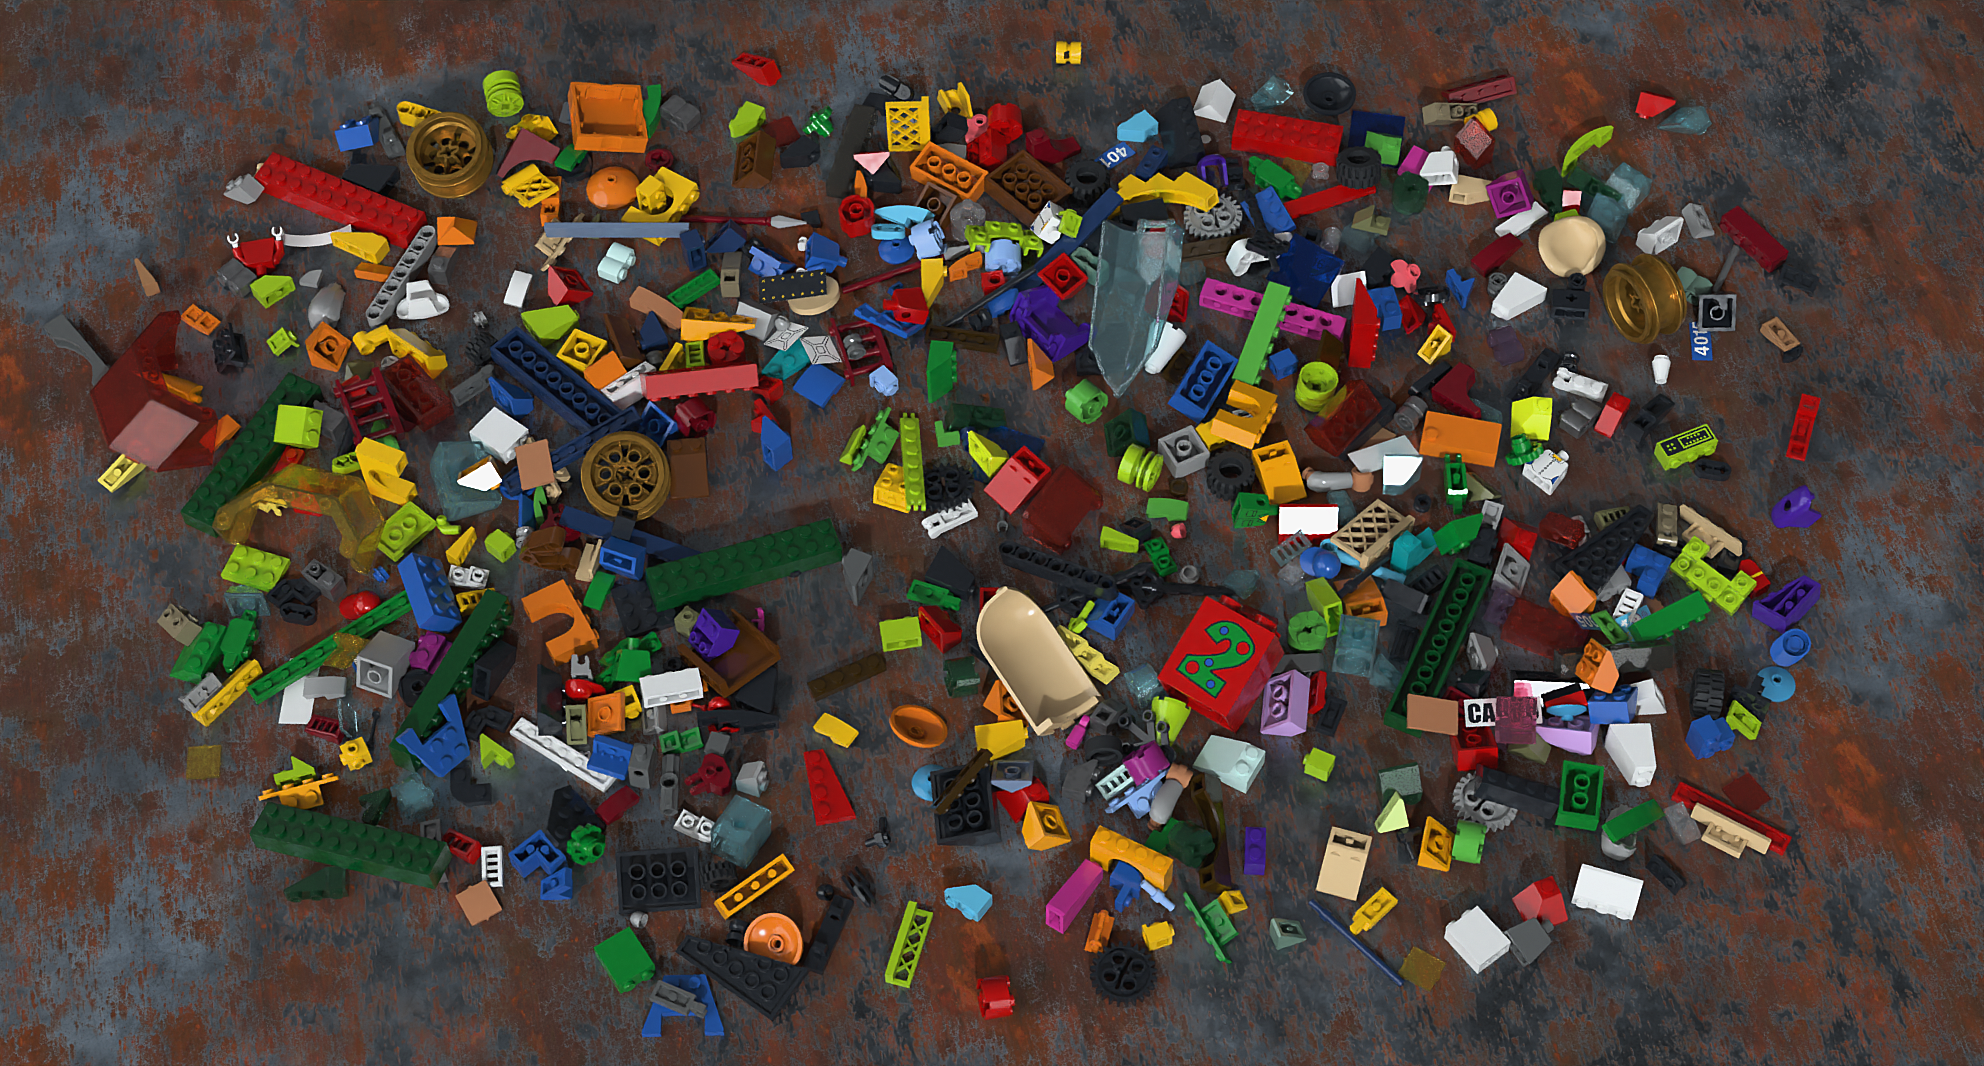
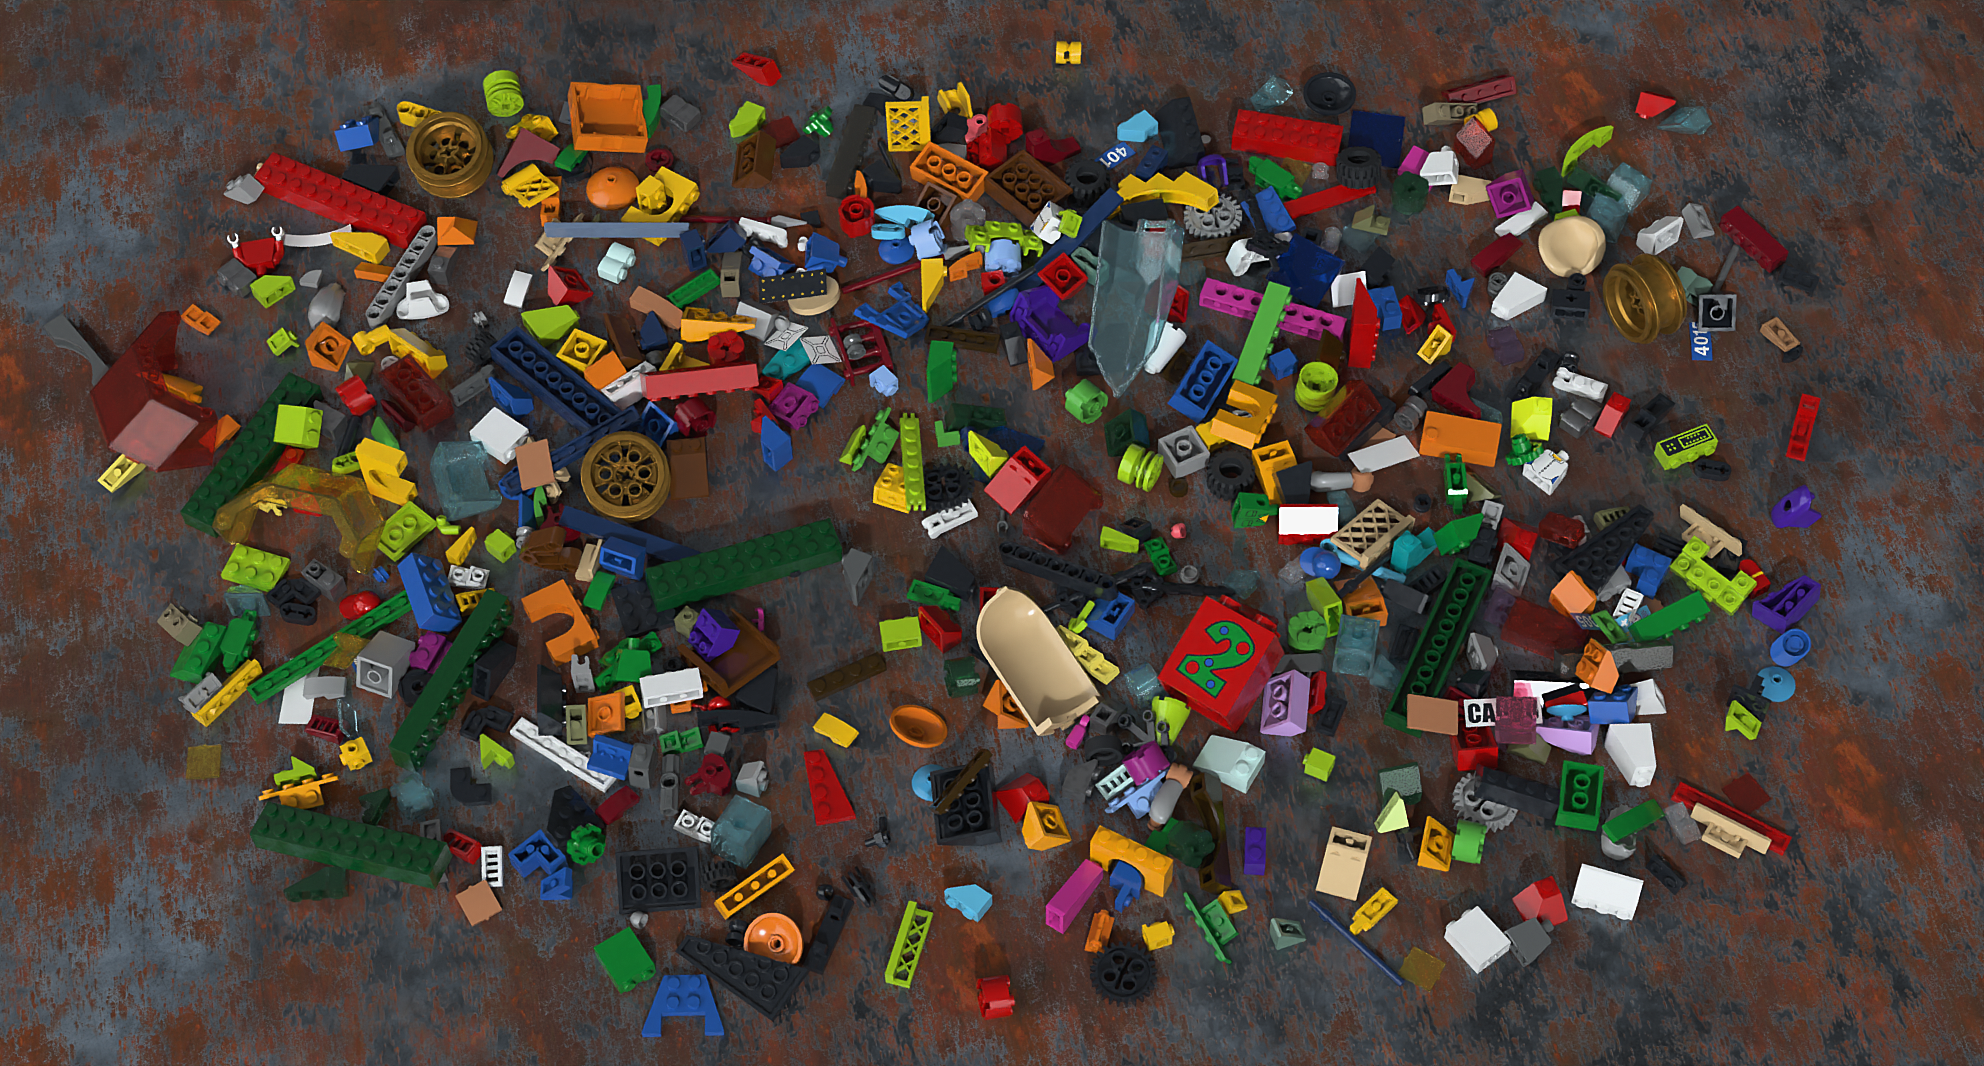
medium nougat slope [134,258,160,296] -> none
black bracket [212,322,247,372] -> none
dark red fence [333,367,405,447] -> none
black hinge [366,711,380,748] -> none
blue wing [395,694,470,777] -> none
slope [457,455,502,491] -> none
red cap [565,679,607,701] -> none
black brick [611,506,638,540] -> none
dark grey plate [649,980,707,1018] -> none
lime slope [685,341,706,368] -> none
slope [853,150,890,175] -> none
red torso [883,287,929,325] -> none
yellow slope [975,720,1028,766] -> none
sand blue slope [991,760,1034,793] -> none
light blue bar [1140,879,1175,911] -> none
bright green slope [1146,498,1189,521] -> none
white slope [1193,79,1236,123] -> none
clear light blue slope [1270,529,1312,567] -> none
bright green slope [1365,131,1402,166] -> none
clear light blue slope [1382,454,1423,496] -> none
coral plate [1391,259,1421,294] -> none
white cone [1652,355,1671,384] -> none
dark tan plate [1656,503,1678,547] -> none
blue brick [1685,715,1735,760] -> none
black tyre [1689,667,1725,720] -> none
none -> white plate [739,217,788,248]
none -> magenta plate [768,382,820,431]
none -> black slope [1272,461,1313,504]

